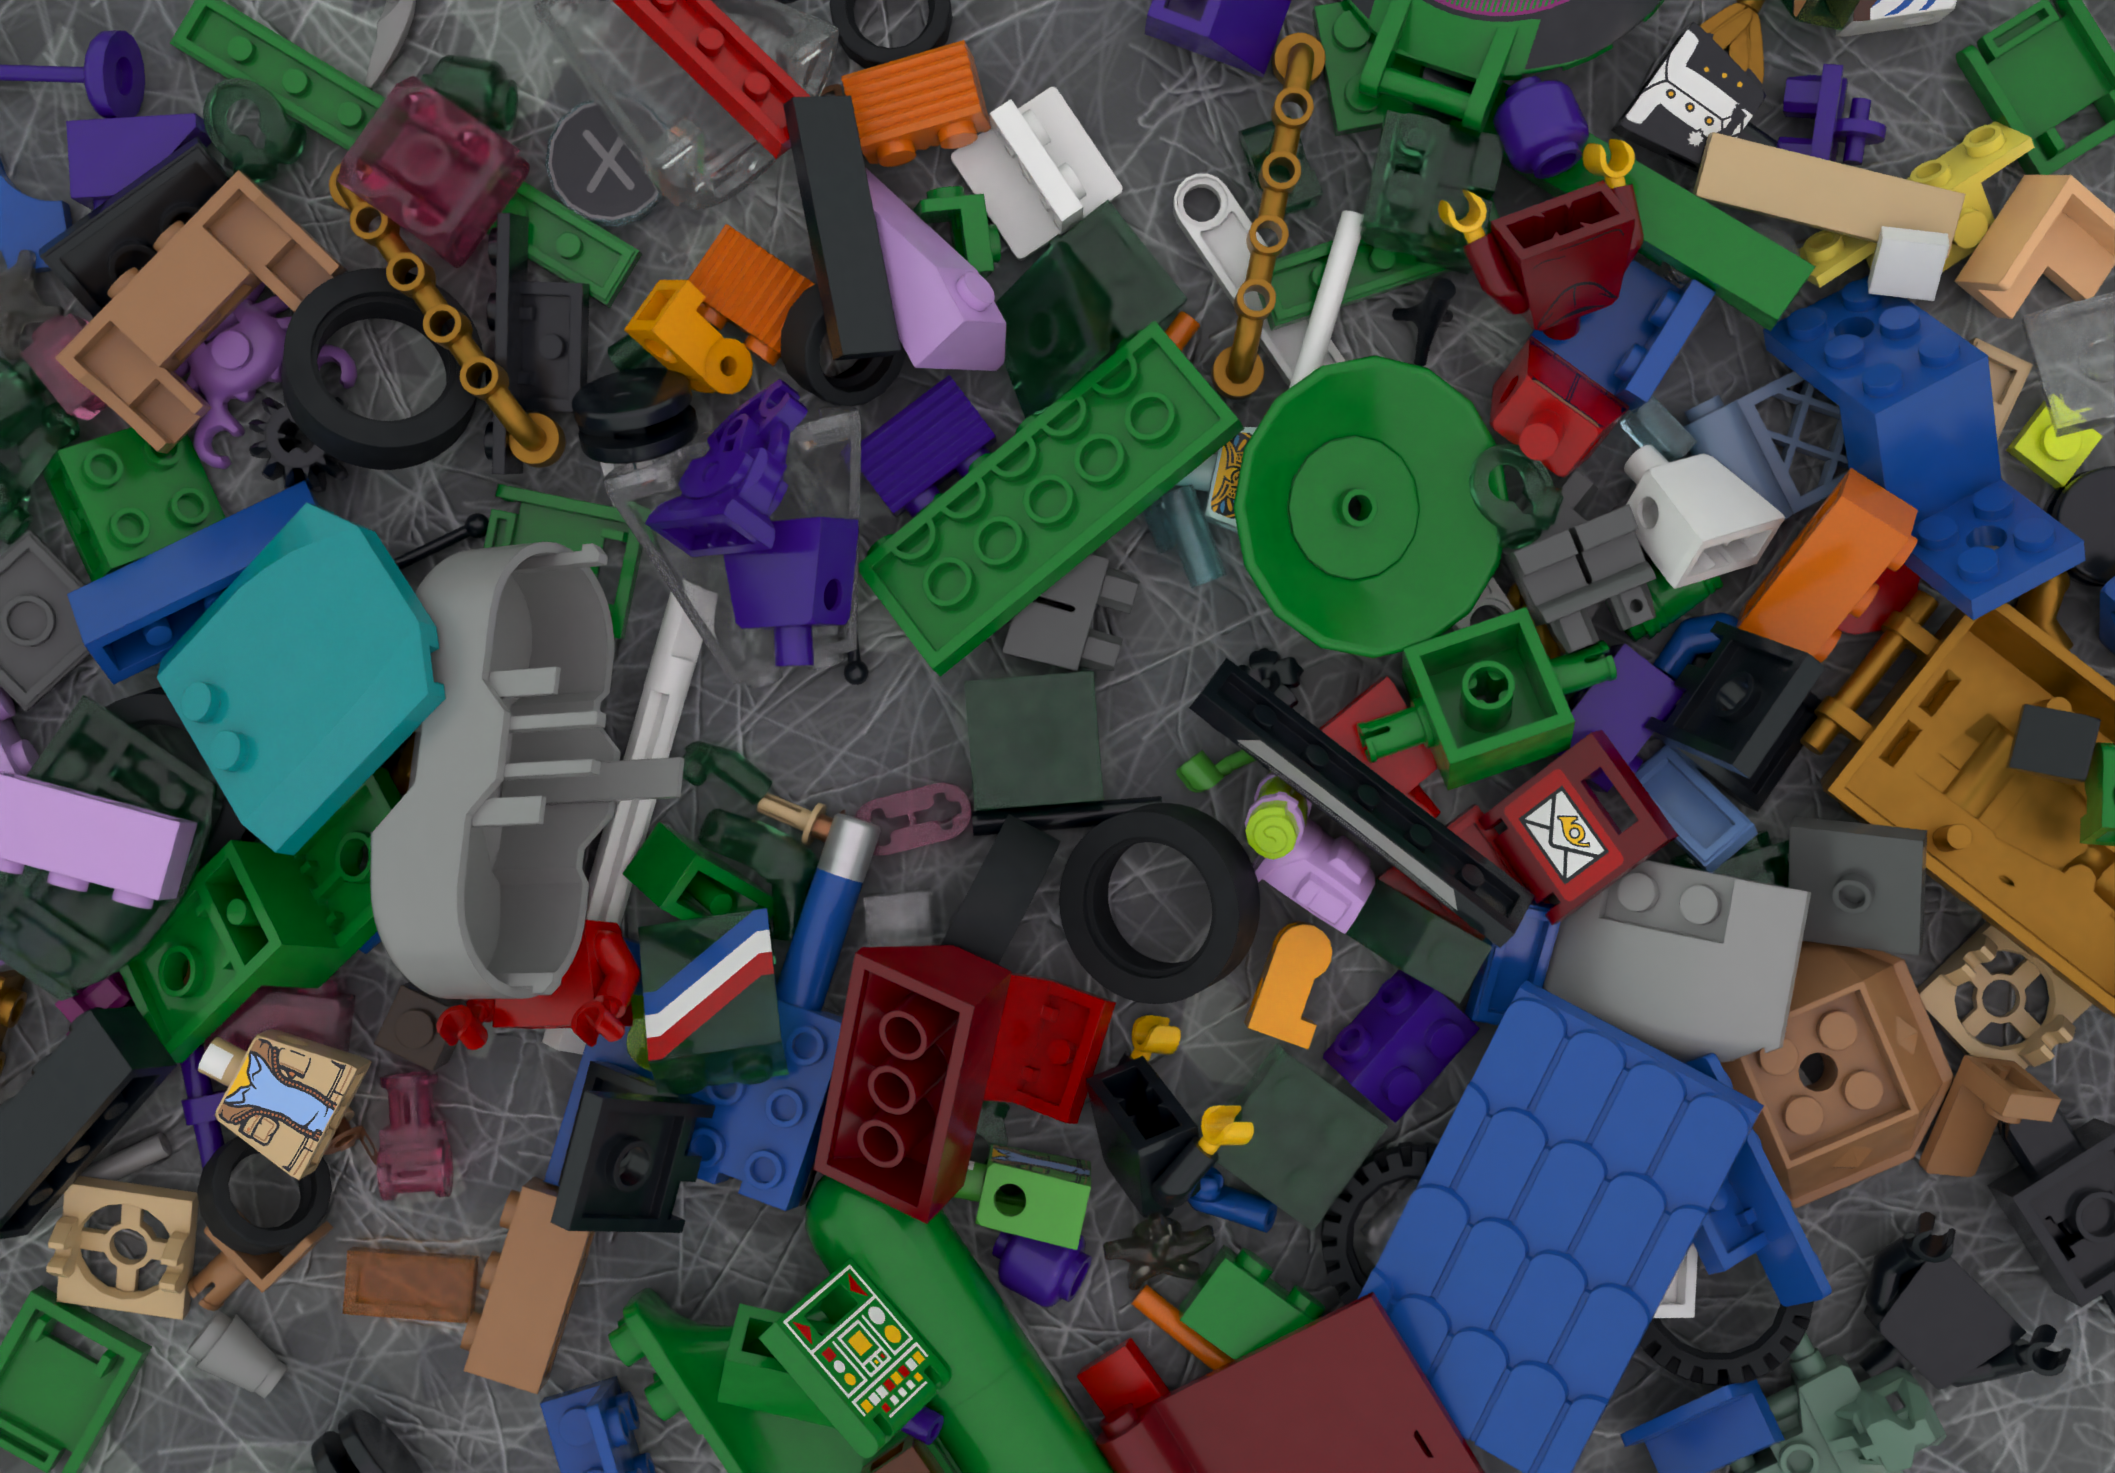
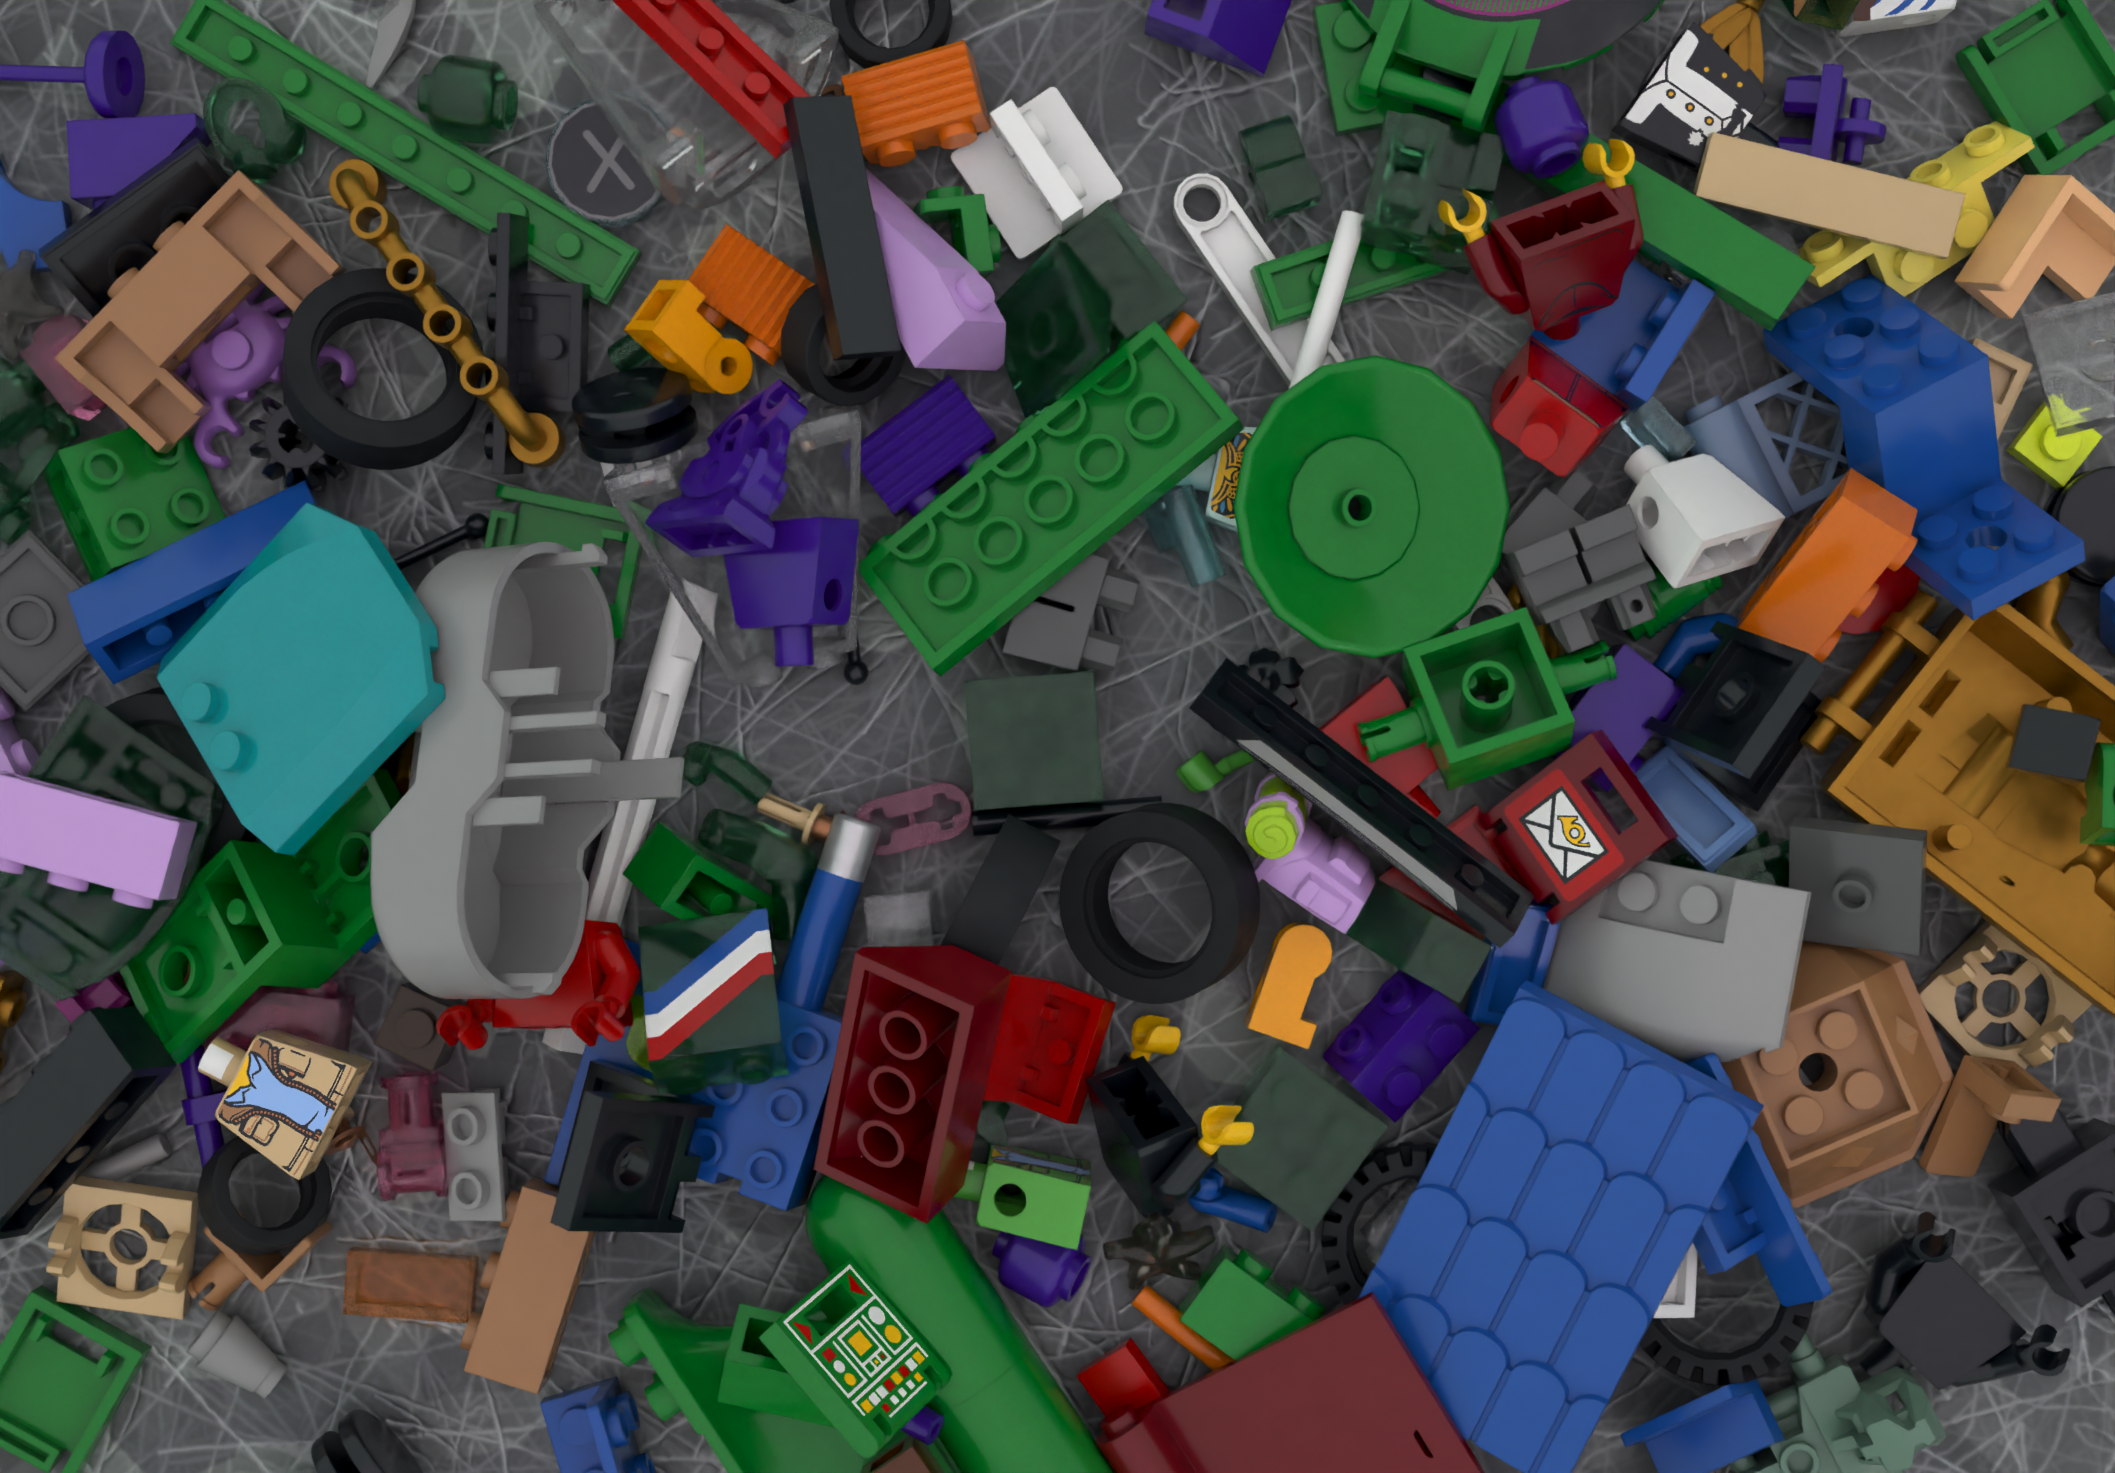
clear pink piece [337,76,530,268] -> none
pearl gold bar [1211,33,1326,400] -> none
black bar [1392,278,1456,366] -> none
clear green piece [1469,443,1564,549] -> none
white tile [1867,226,1949,301] -> none
none -> light grey hinge [441,1087,509,1222]

